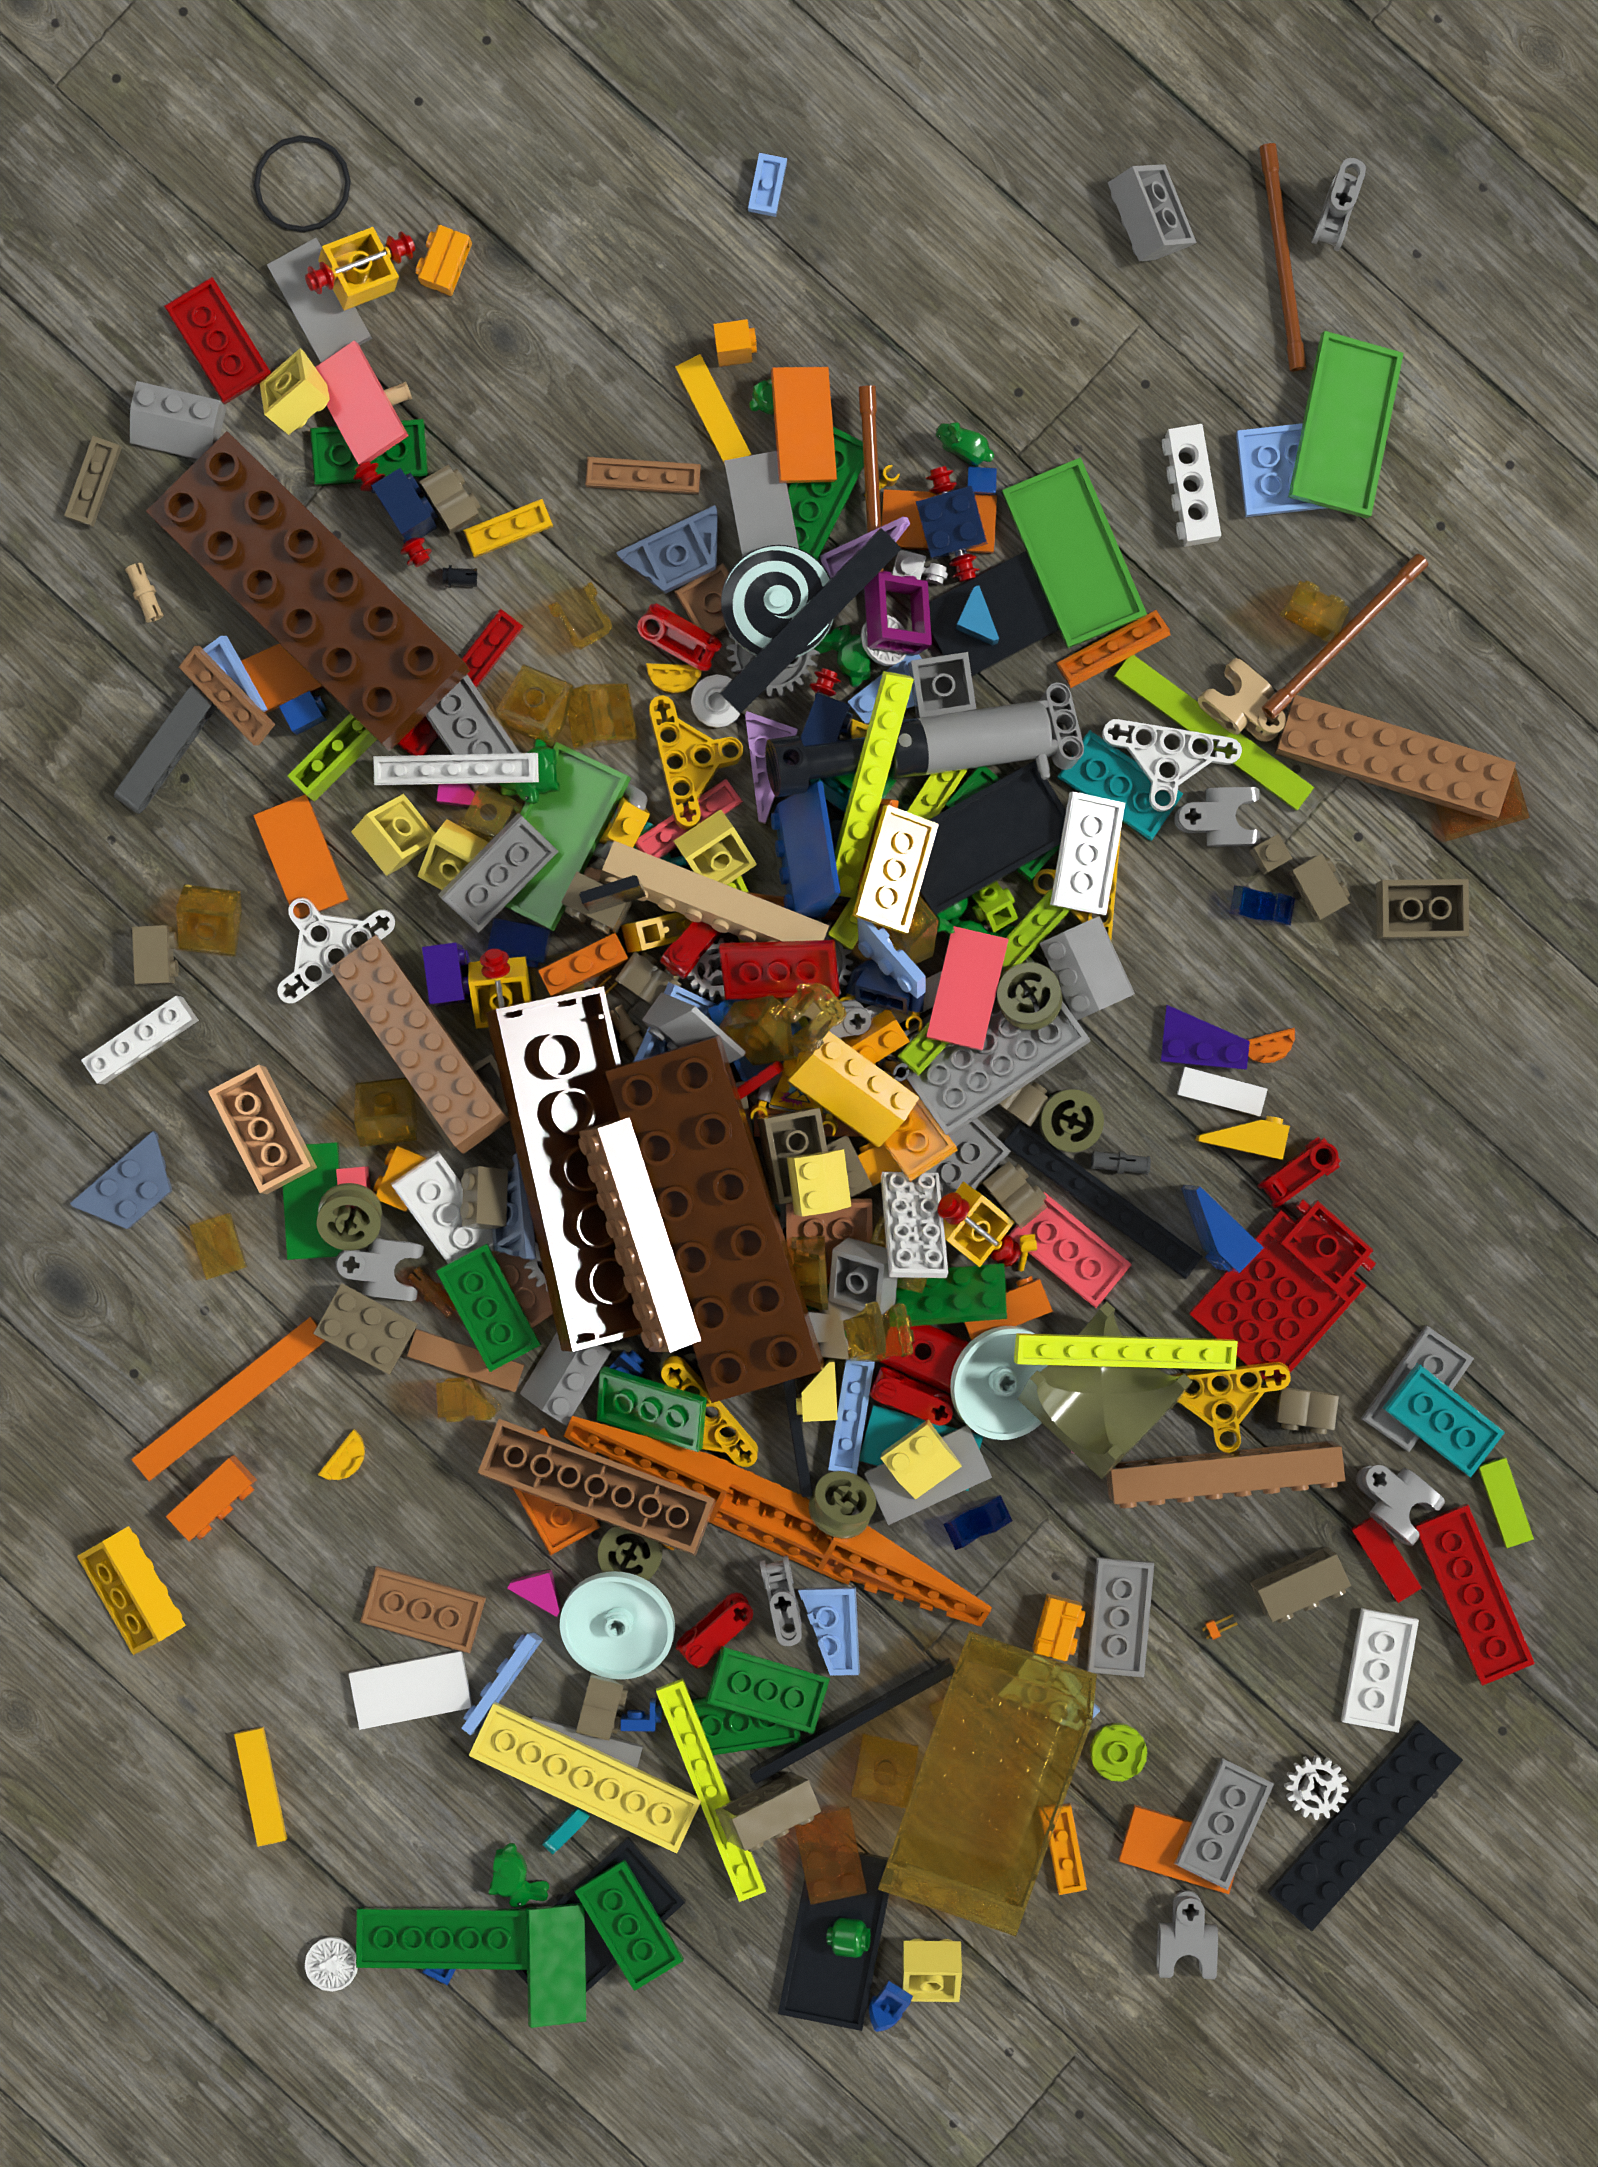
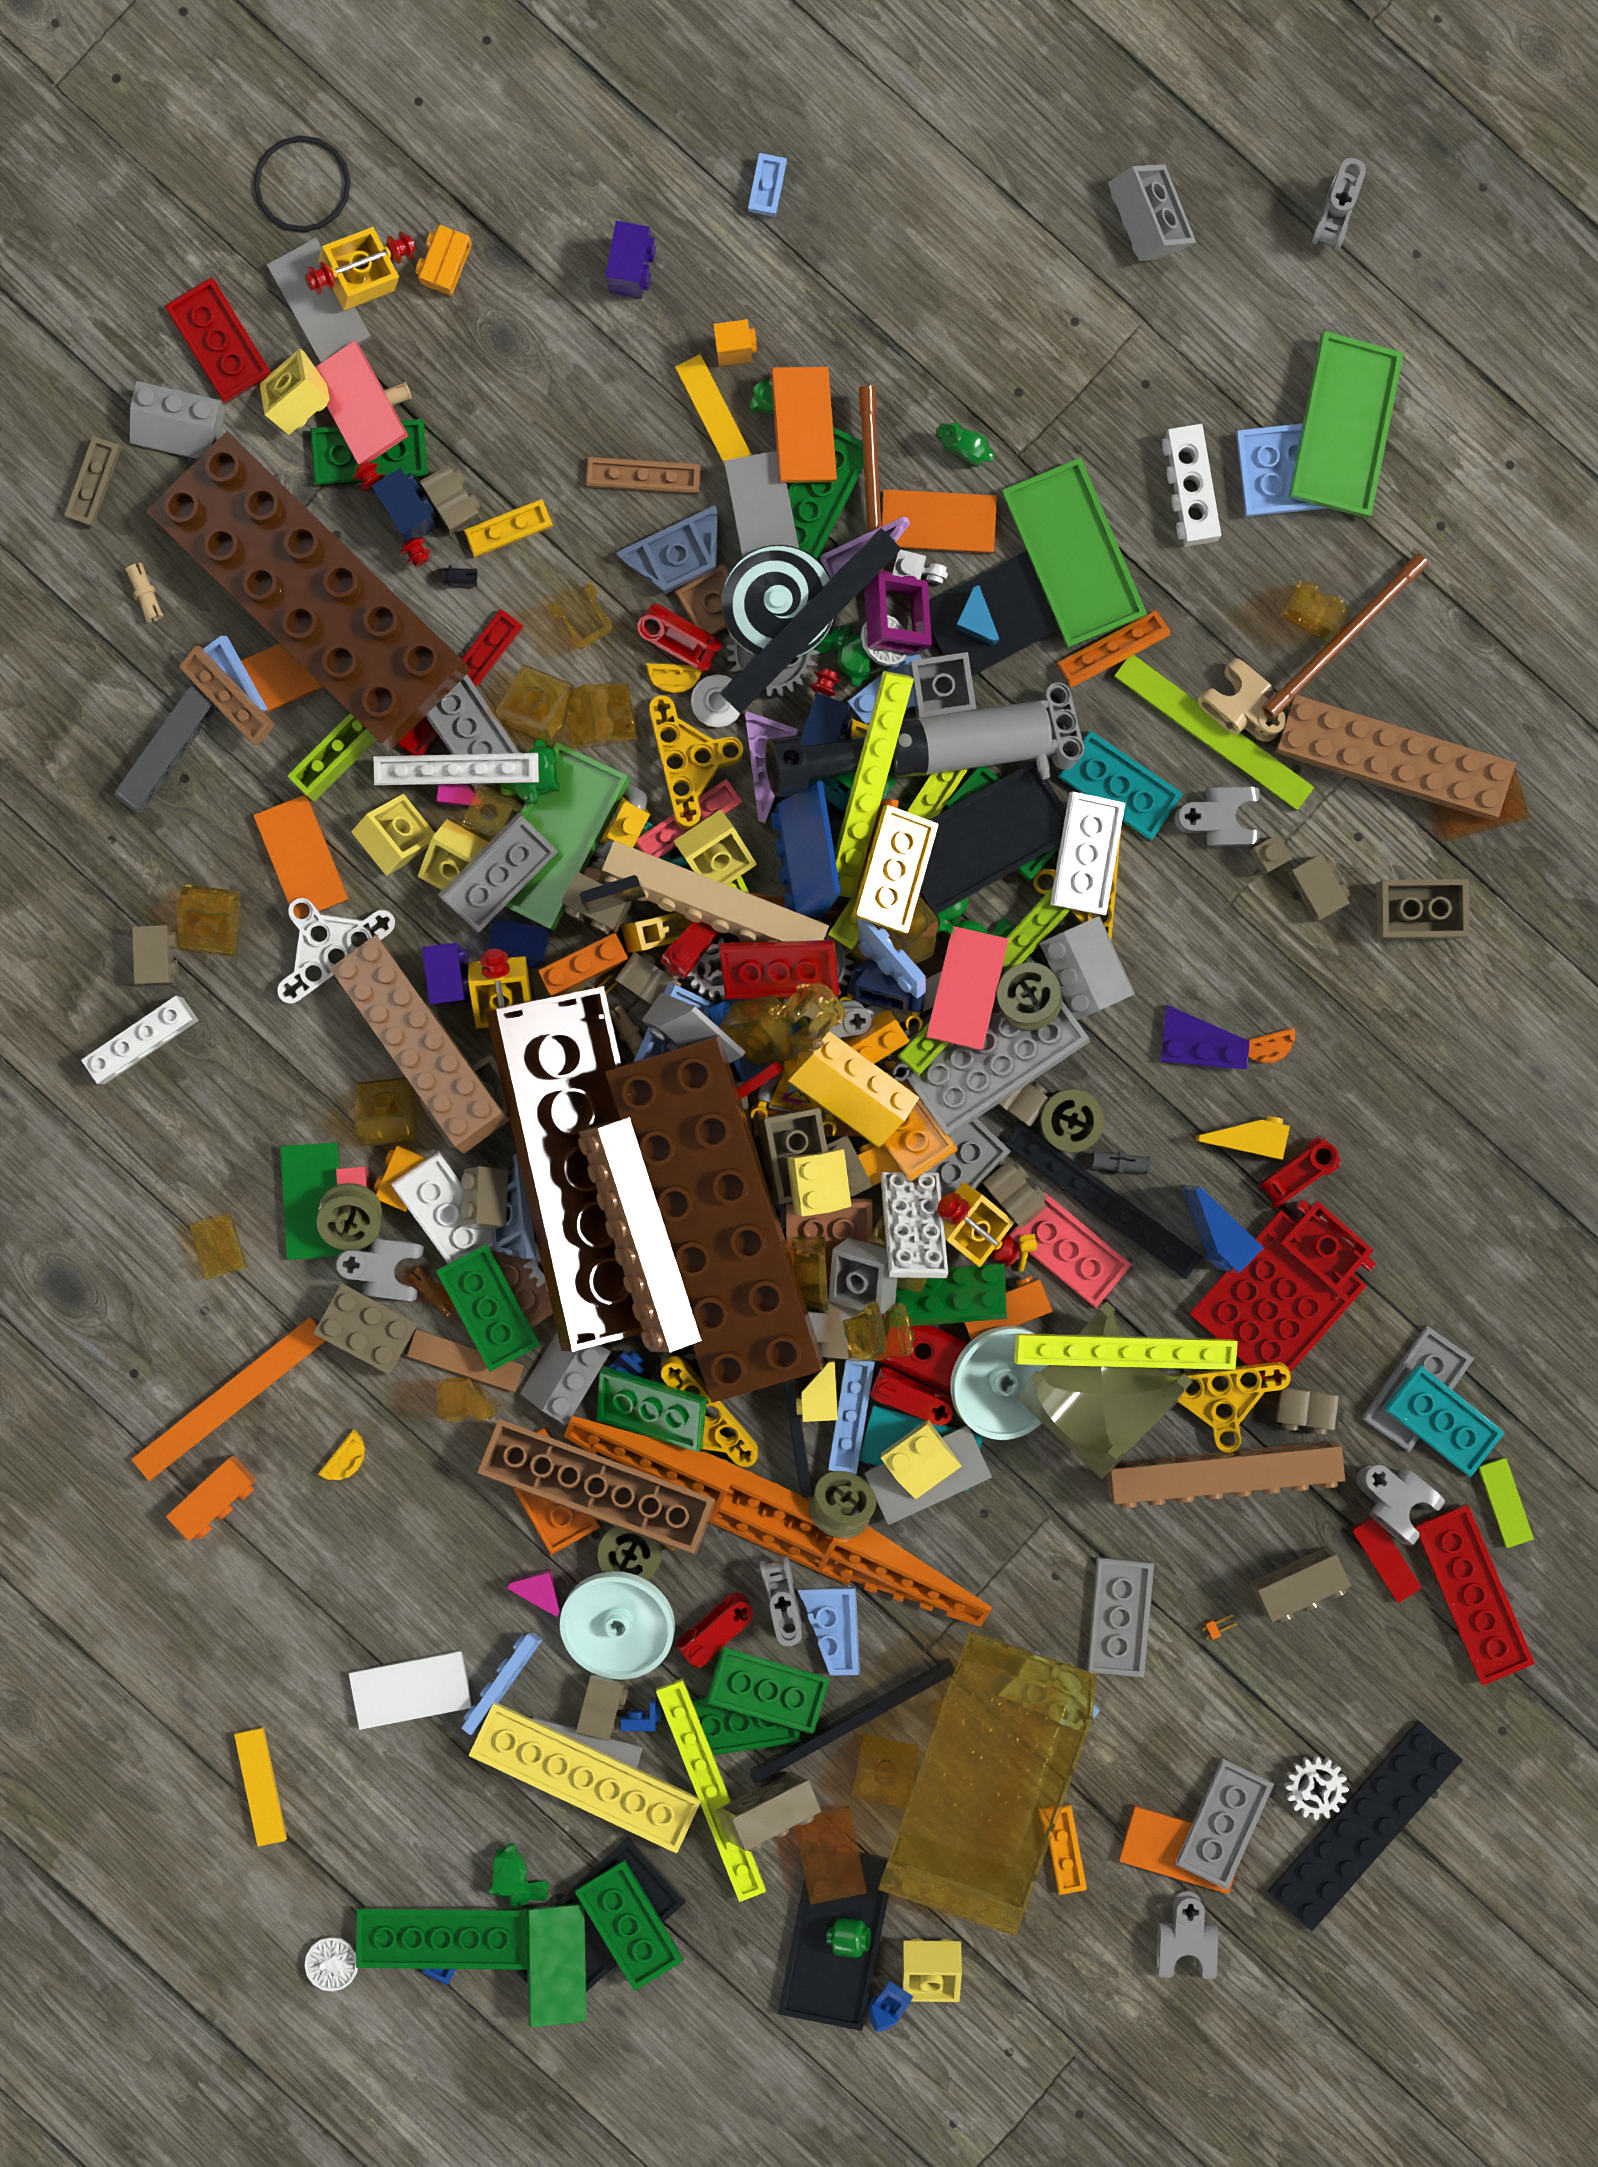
sand blue wing [70,1131,172,1229] -> none
yellow slope [77,1526,186,1655] -> none
light nougat brick [208,1065,317,1194] -> none
blue brick [279,691,327,735] -> none
medium nougat tile [360,1566,486,1653] -> none
teal beam [542,1807,590,1855] -> none
yellow hand [864,465,900,496] -> none
dark blue brick [916,466,988,582] -> none
clear blue slope [943,1495,1013,1550] -> none
blue slope [967,467,997,495] -> none
lime brick [972,881,1018,932] -> none
light orange brick [1032,1594,1085,1661] -> none
lime tile [1090,1723,1147,1782] -> none
white beam [1102,719,1242,812] -> none
white tile [1177,1067,1267,1116] -> none
clear blue slope [1230,885,1295,926] -> none
dark orange piece [1259,143,1307,372] -> none
white tile [1341,1608,1419,1733] -> none
none -> dark purple brick [605,221,656,299]

